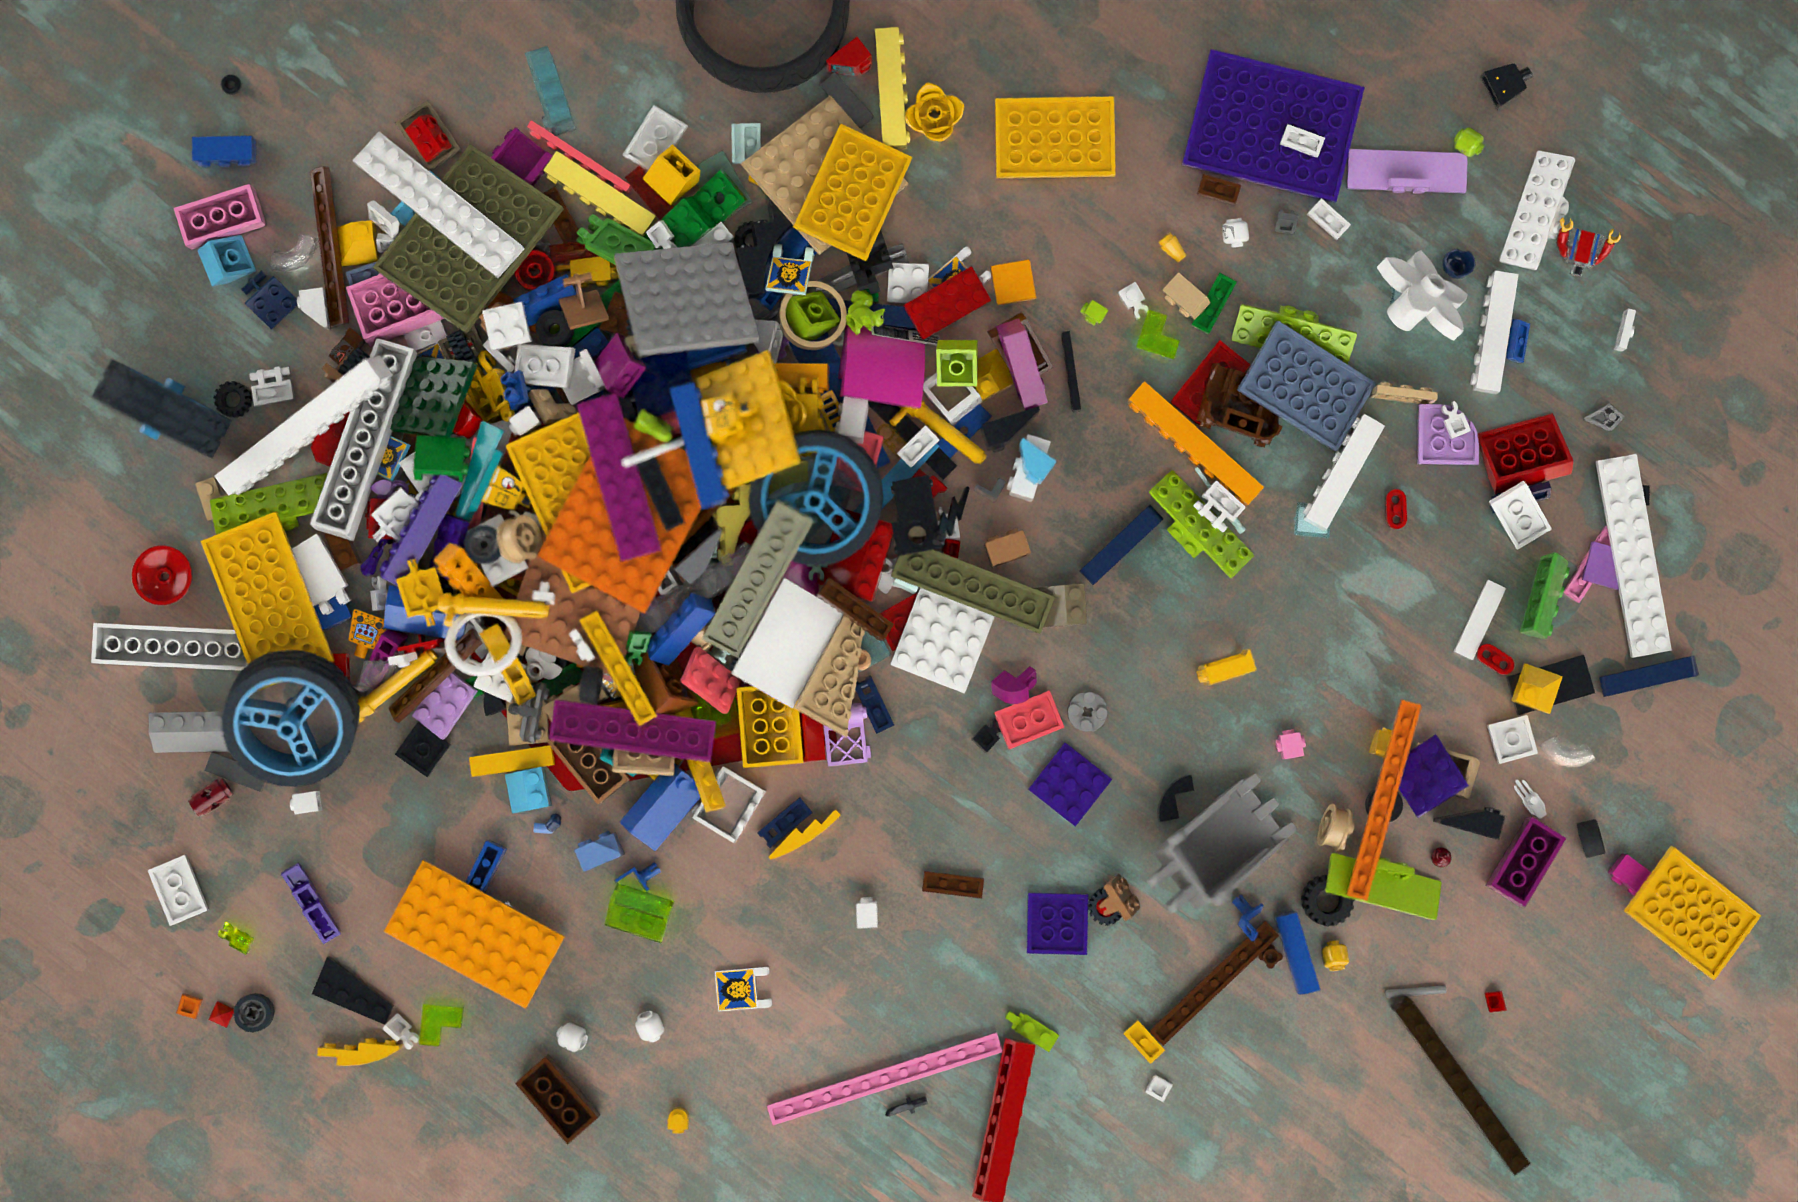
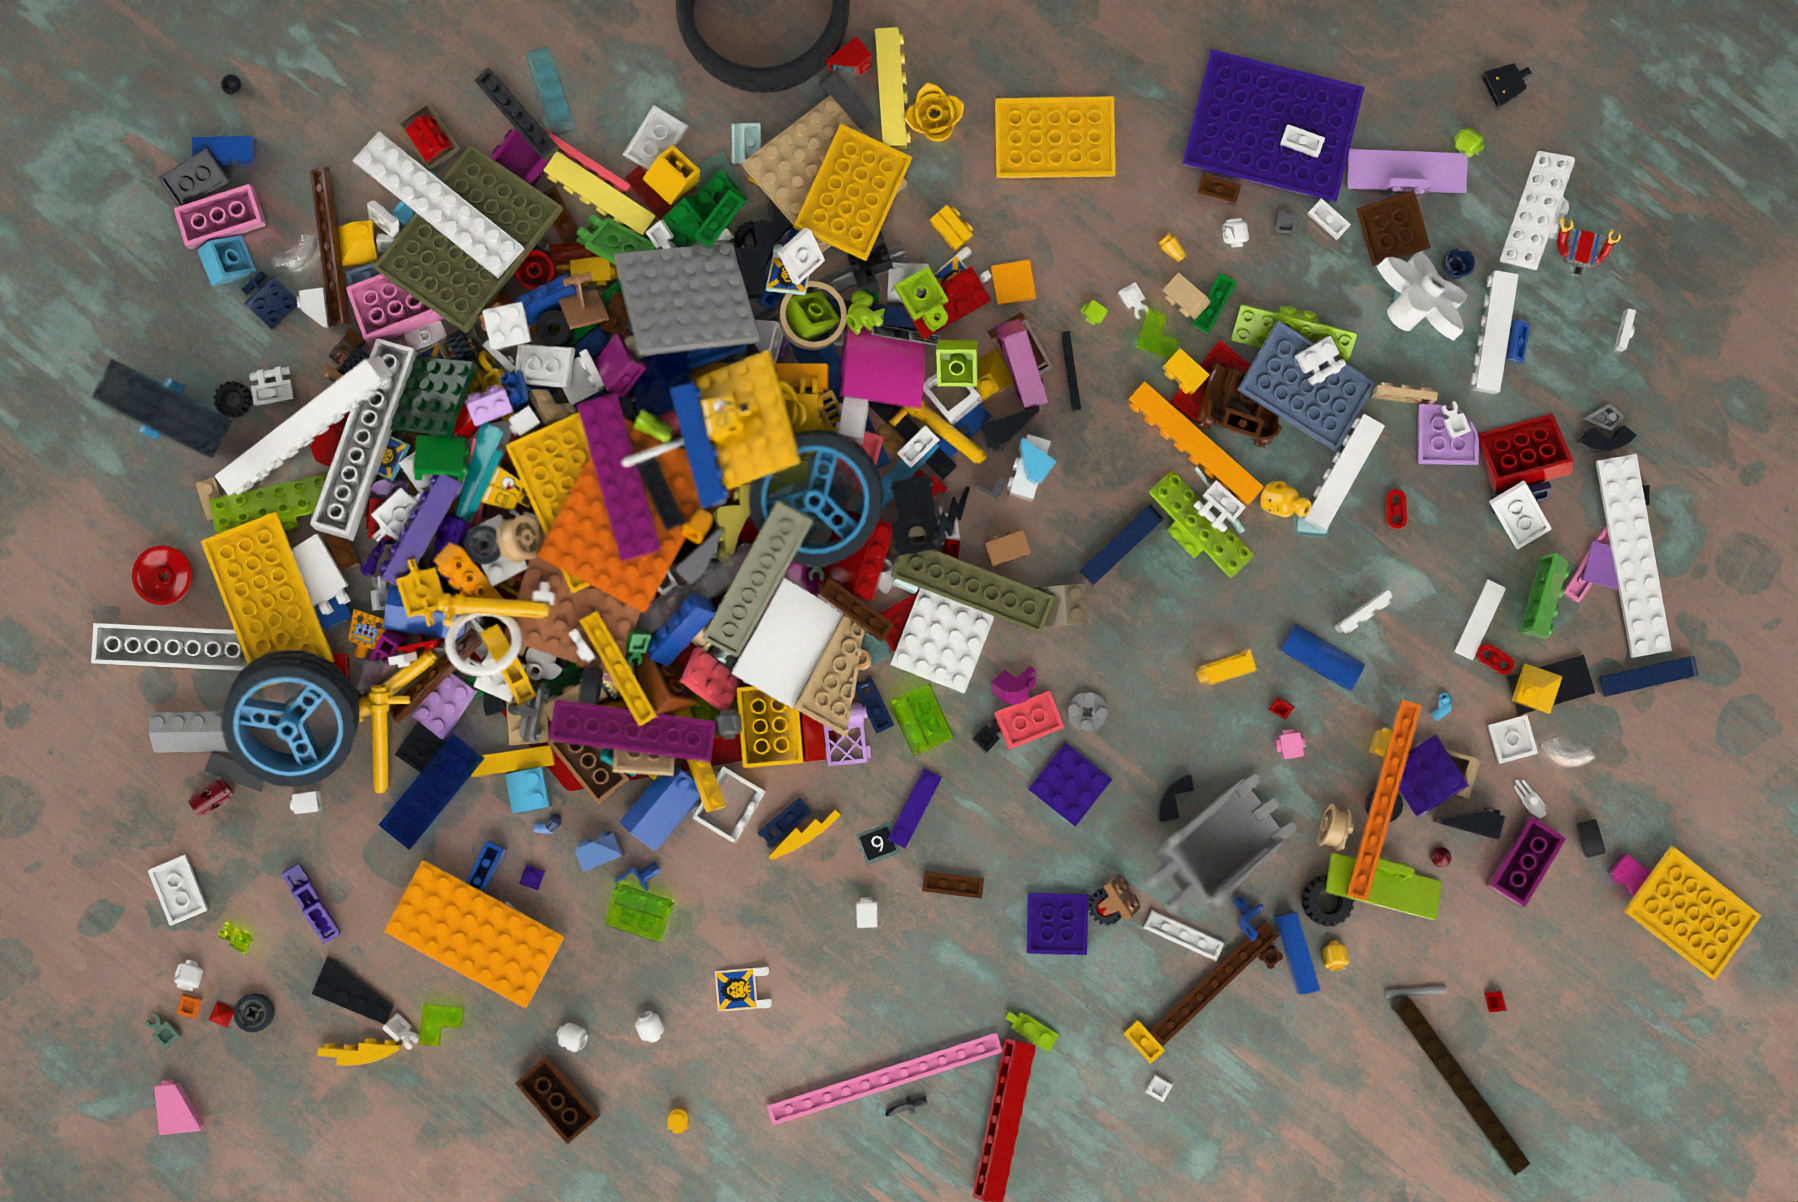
none -> sand green plate [145,1013,182,1050]
none -> bright pink slope [155,1079,204,1135]
none -> black tile [158,147,231,207]
none -> white head [174,960,203,991]
none -> yellow cylinder [369,685,410,793]
none -> clear blue plate [379,733,485,850]
none -> lavender bracket [464,385,513,426]
none -> black plate [474,67,560,162]
none -> dark purple plate [519,865,546,890]
none -> light orange brick [682,509,713,544]
none -> green plate [693,189,745,249]
none -> dark grey head [715,710,742,739]
none -> white plate [778,227,825,285]
none -> piece [856,822,900,865]
none -> dark purple plate [887,768,942,848]
none -> clear neon green slope [889,683,955,756]
none -> lime plate [894,266,949,331]
none -> yellow brick [929,204,973,252]
none -> white tile [1143,909,1224,961]
none -> yellow brick [1162,348,1209,395]
none -> yellow piece [1260,481,1311,517]
none -> red slope [1268,697,1295,720]
none -> blue brick [1279,623,1365,691]
none -> white plate [1295,336,1346,385]
none -> white plate [1334,590,1393,634]
none -> reddish brown plate [1356,191,1431,266]
none -> medium azure arm [1431,693,1452,722]
none -> black brick [1576,426,1636,453]

